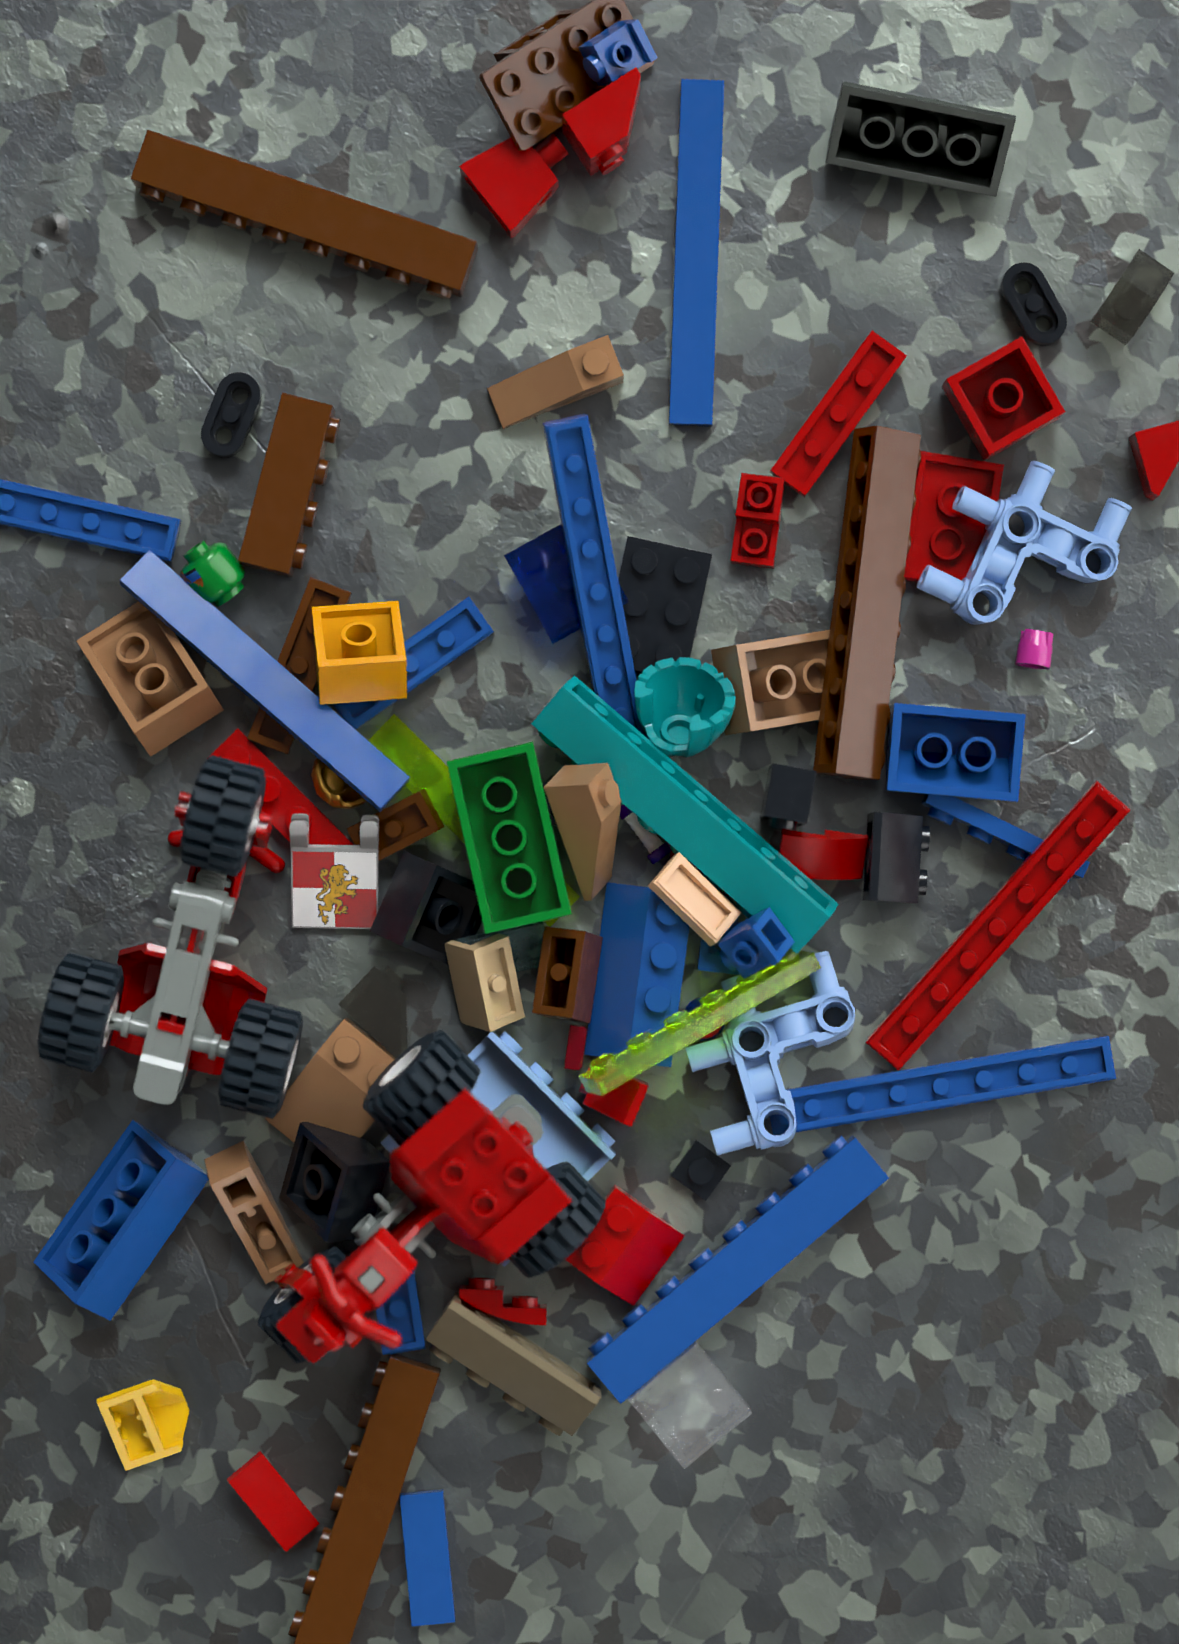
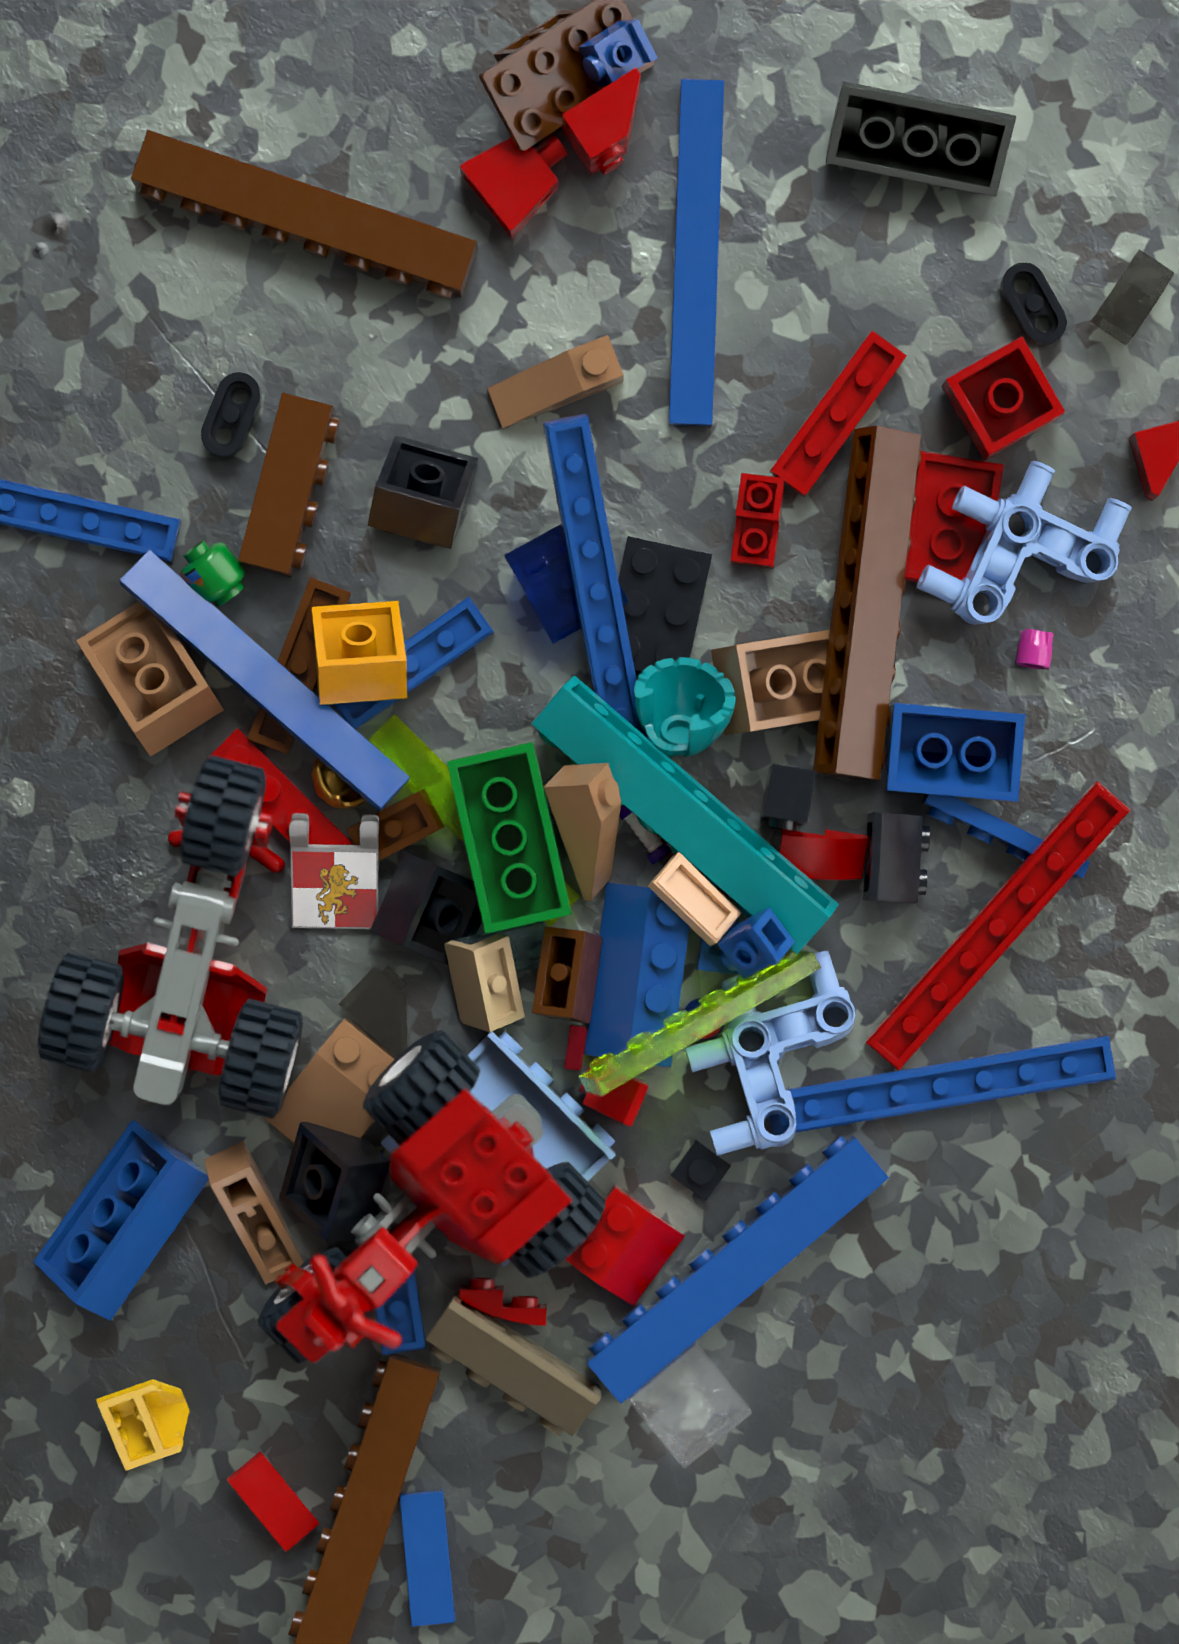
none -> black slope [367,435,478,549]

